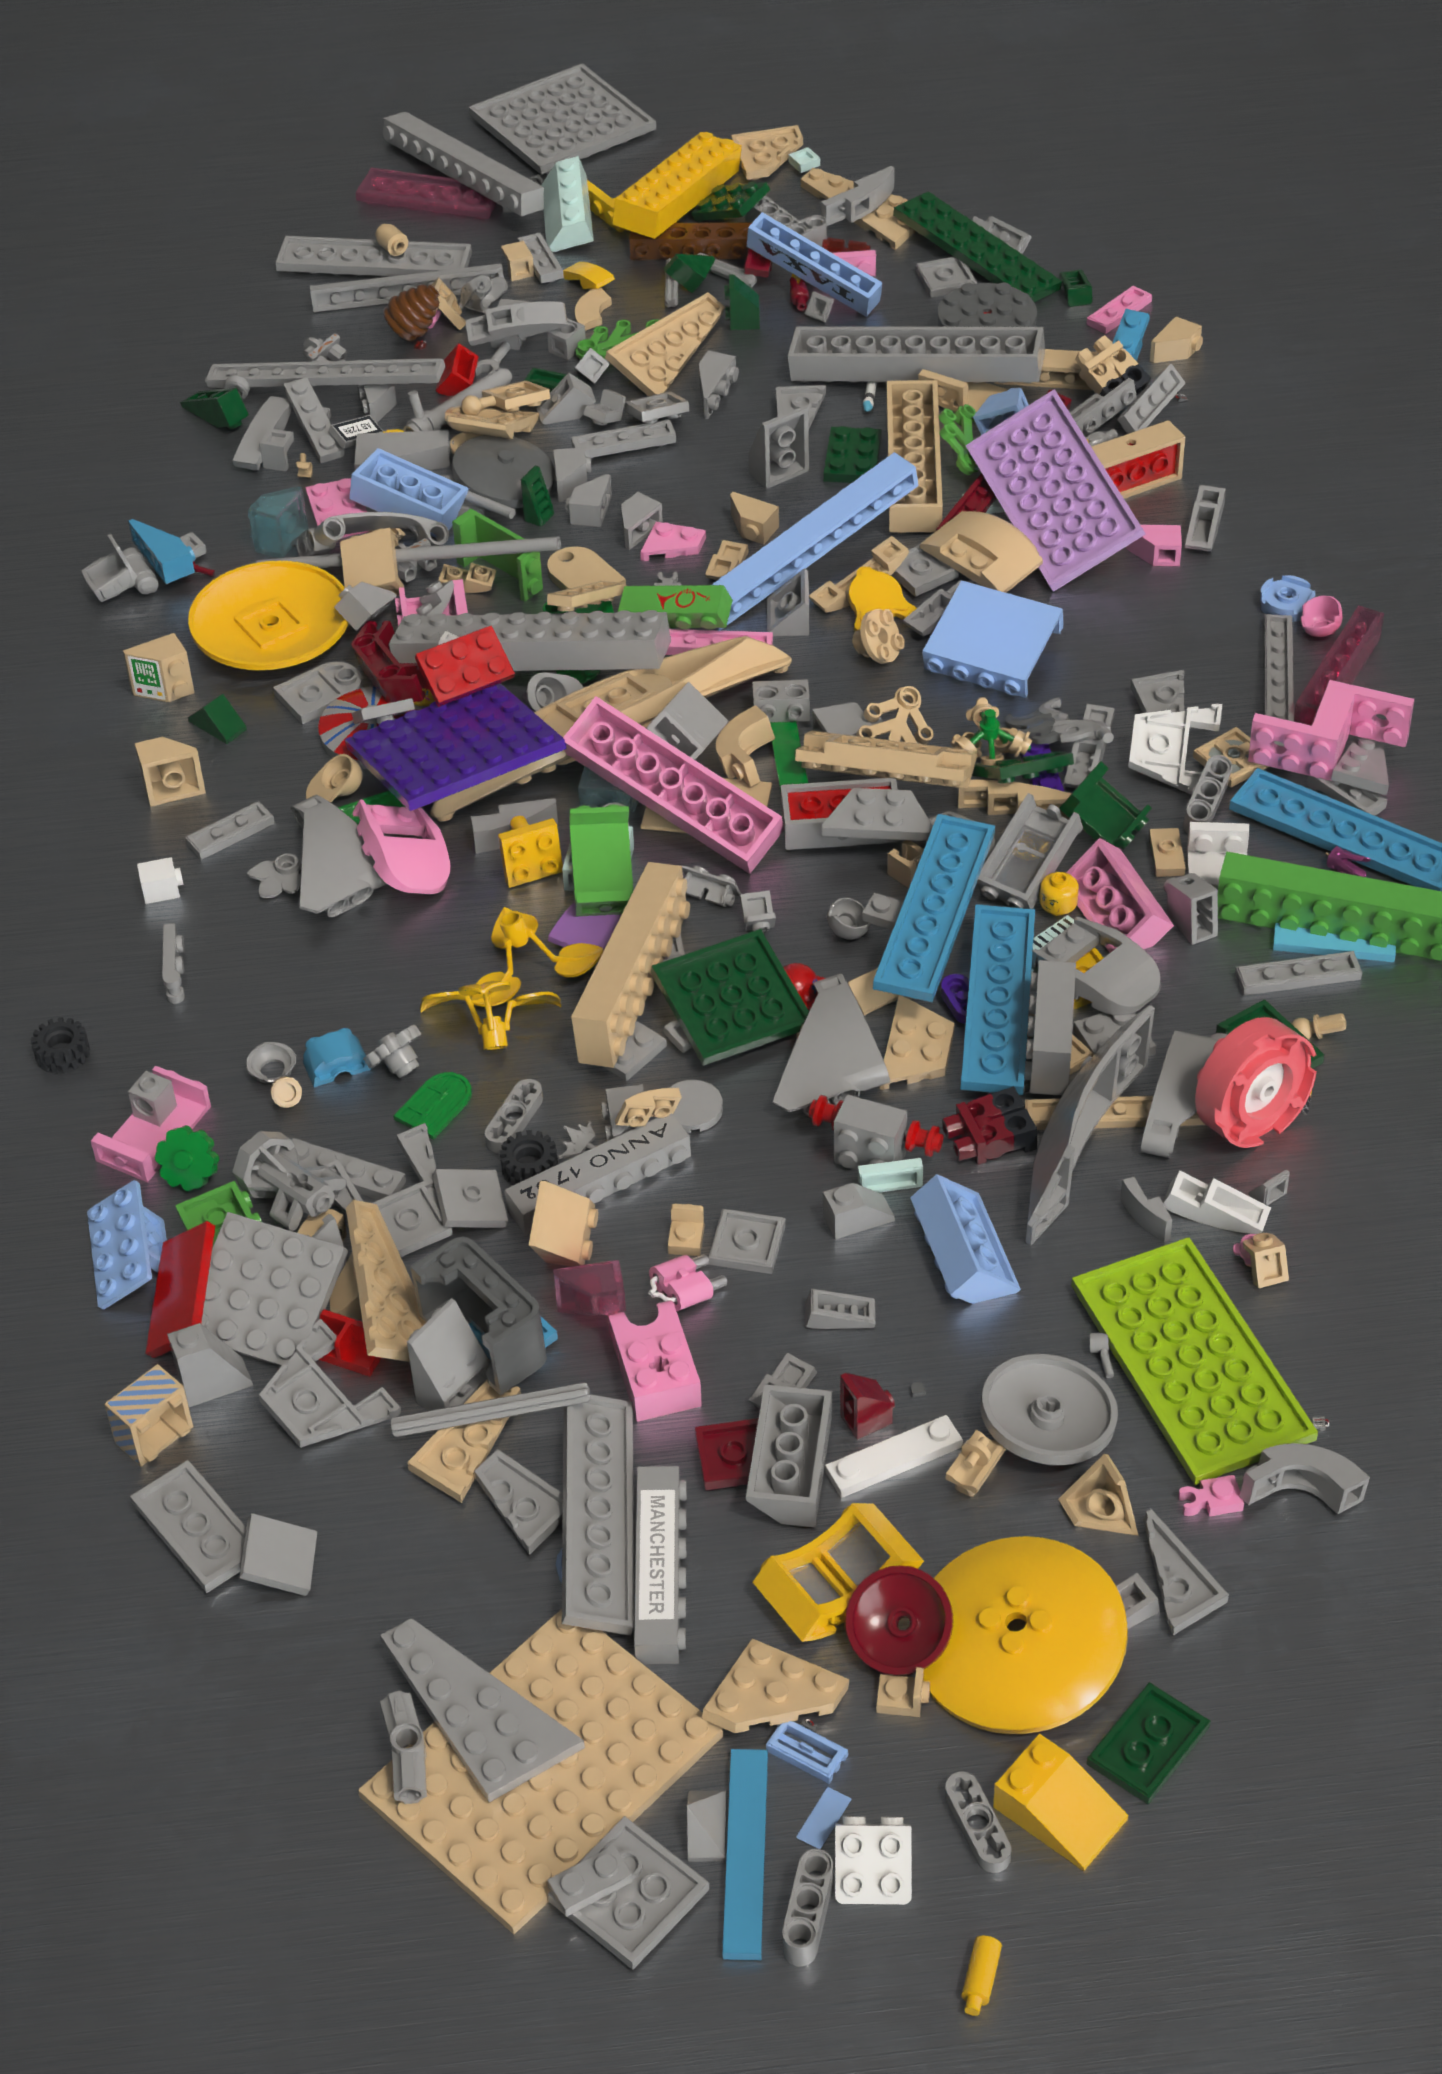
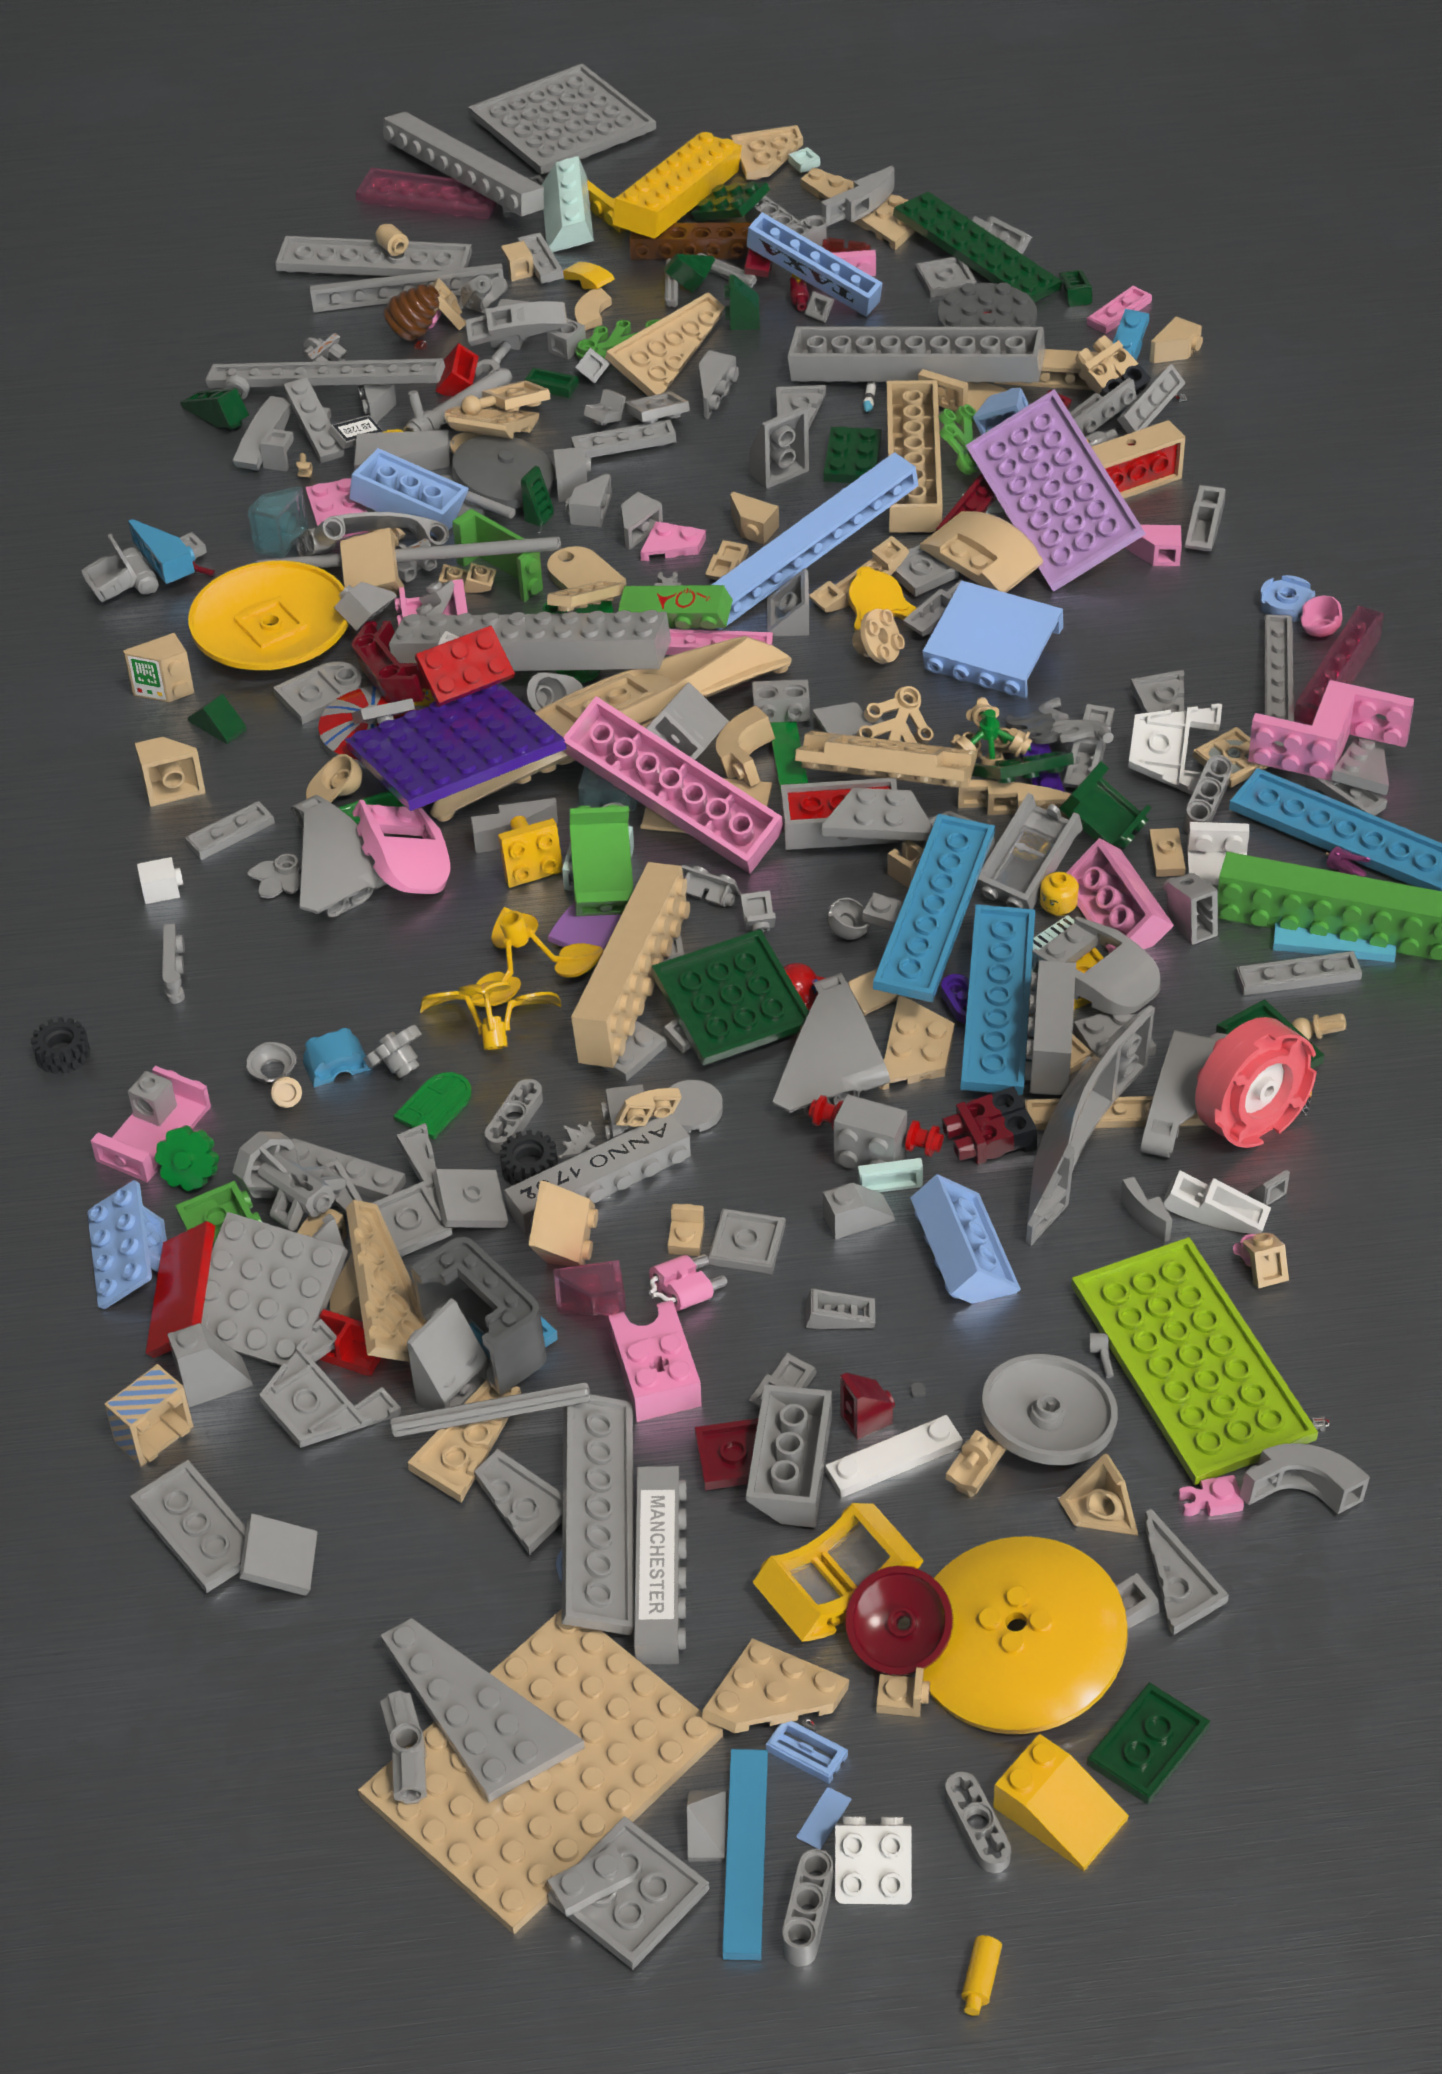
light grey slope [536,373,596,425] -> none

